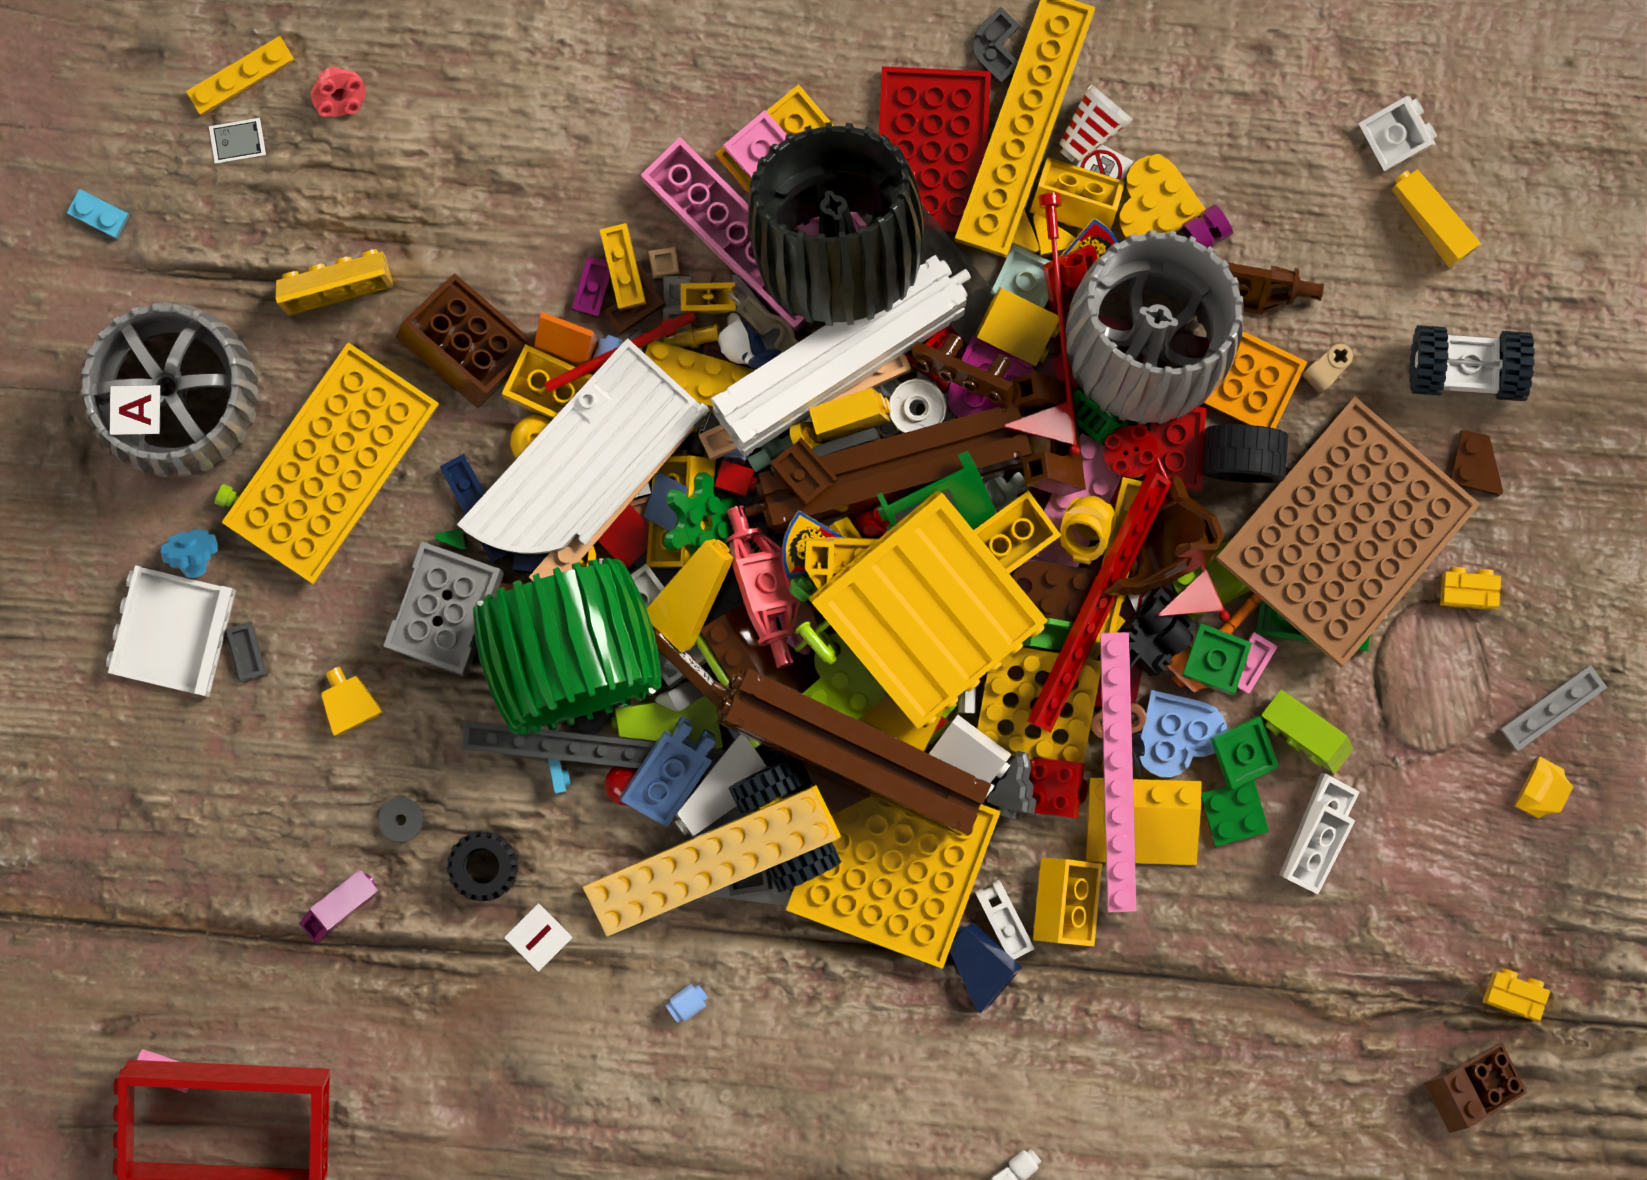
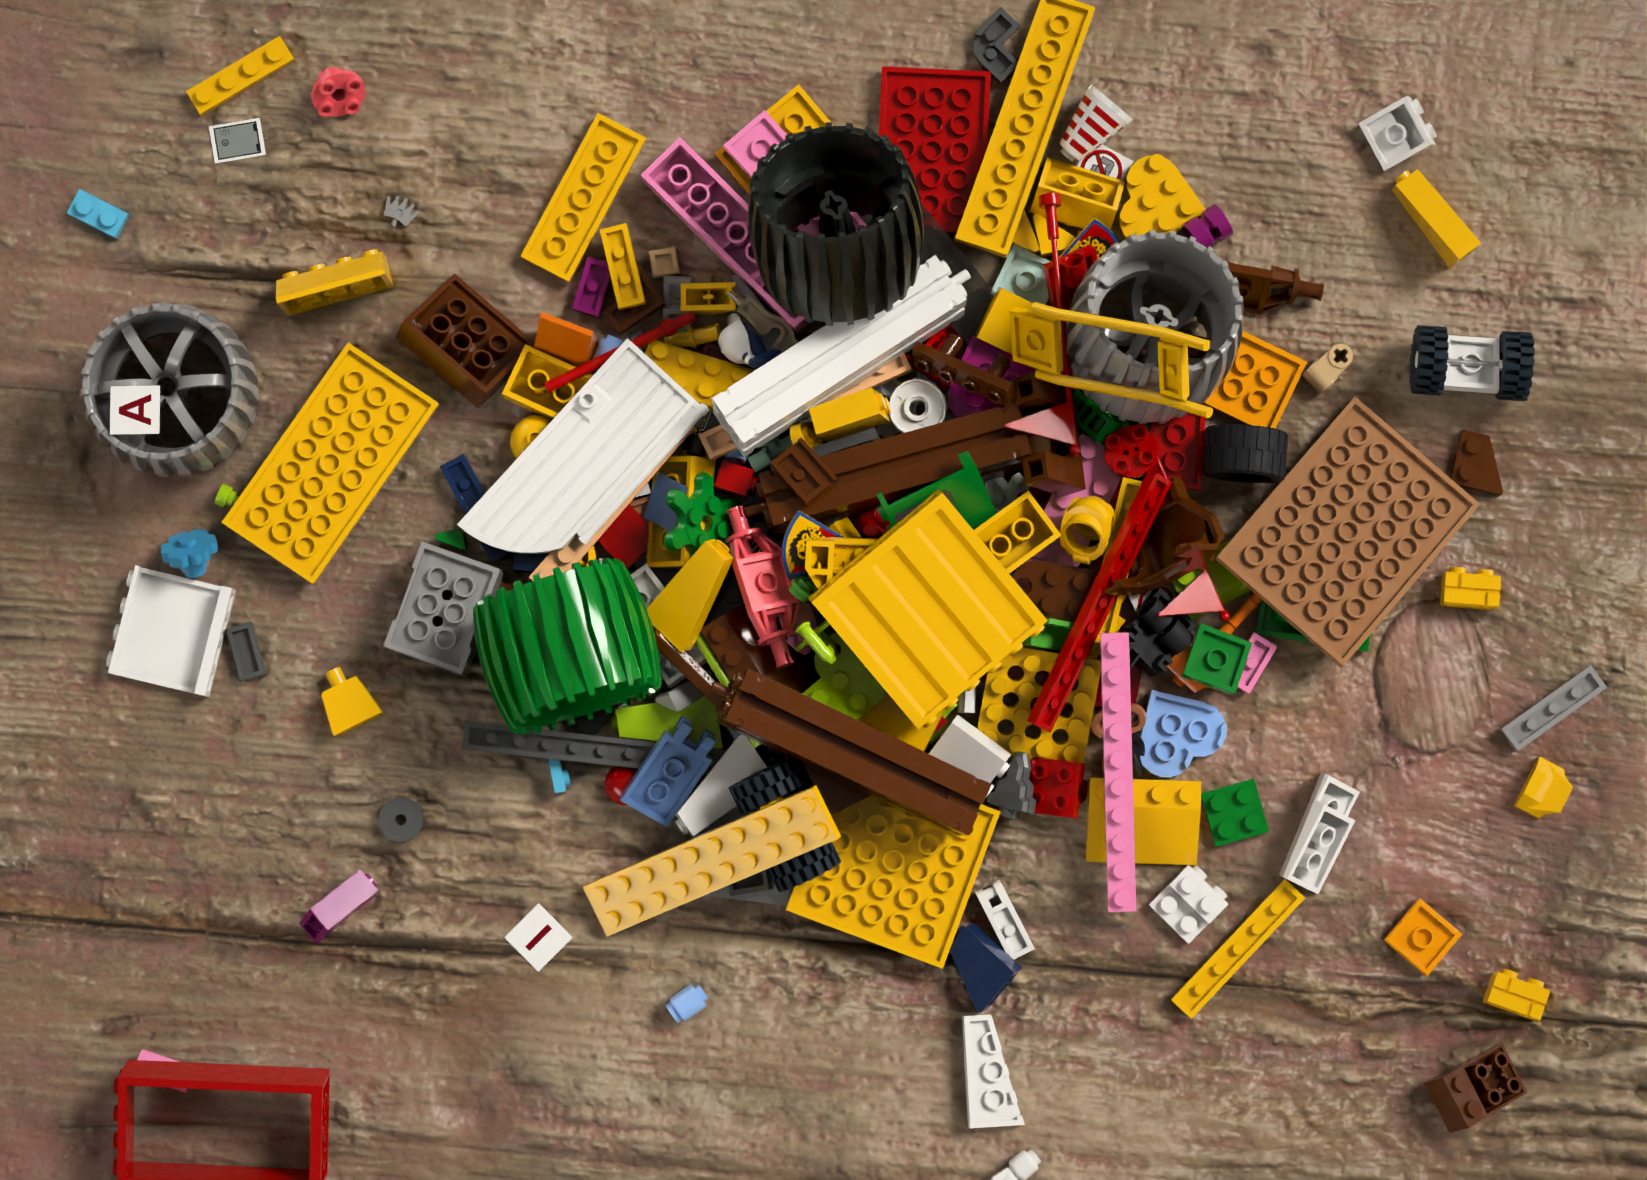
black tyre [446,831,519,901] -> none
yellow slope [1033,857,1102,947] -> none
green plate [1210,715,1279,789] -> none
lime wedge [1261,689,1354,775] -> none
none -> light grey piece [384,196,420,227]
none -> yellow plate [521,113,646,283]
none -> white wing [962,1014,1025,1128]
none -> yellow plate [1010,302,1213,418]
none -> white plate [1148,865,1228,944]
none -> yellow plate [1170,879,1305,1019]
none -> light orange plate [1383,898,1462,977]

